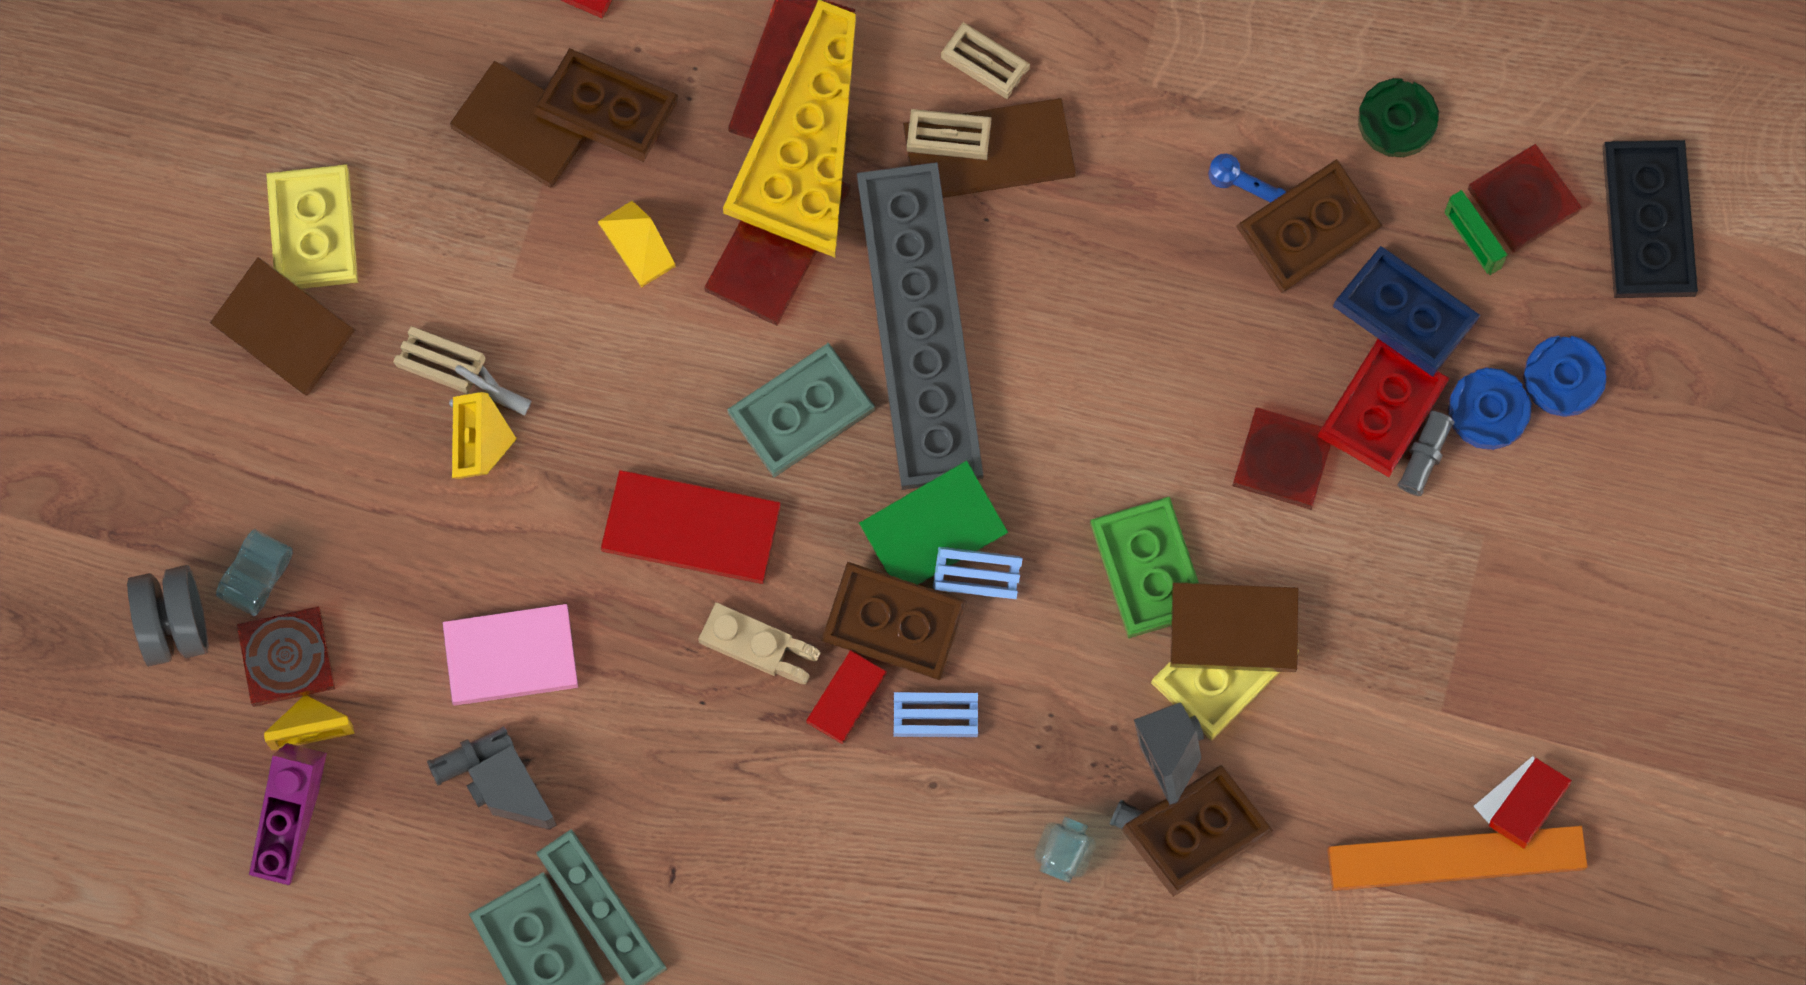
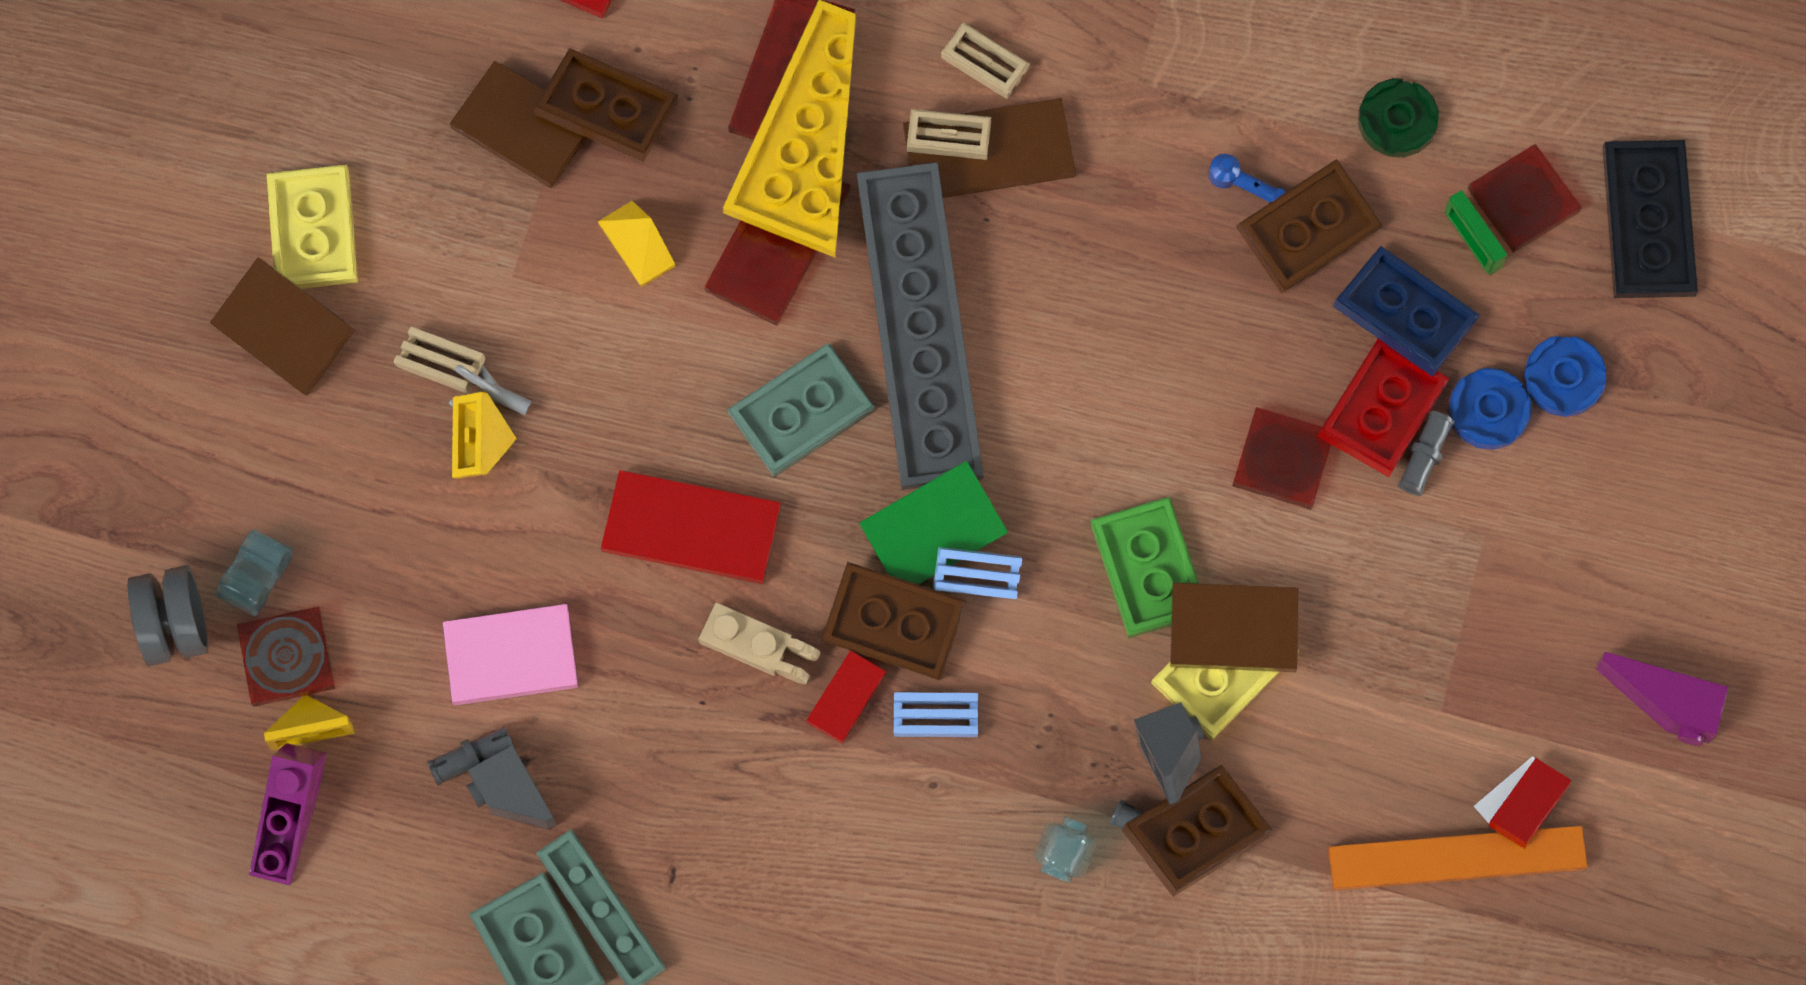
none -> magenta slope [1596,652,1728,746]

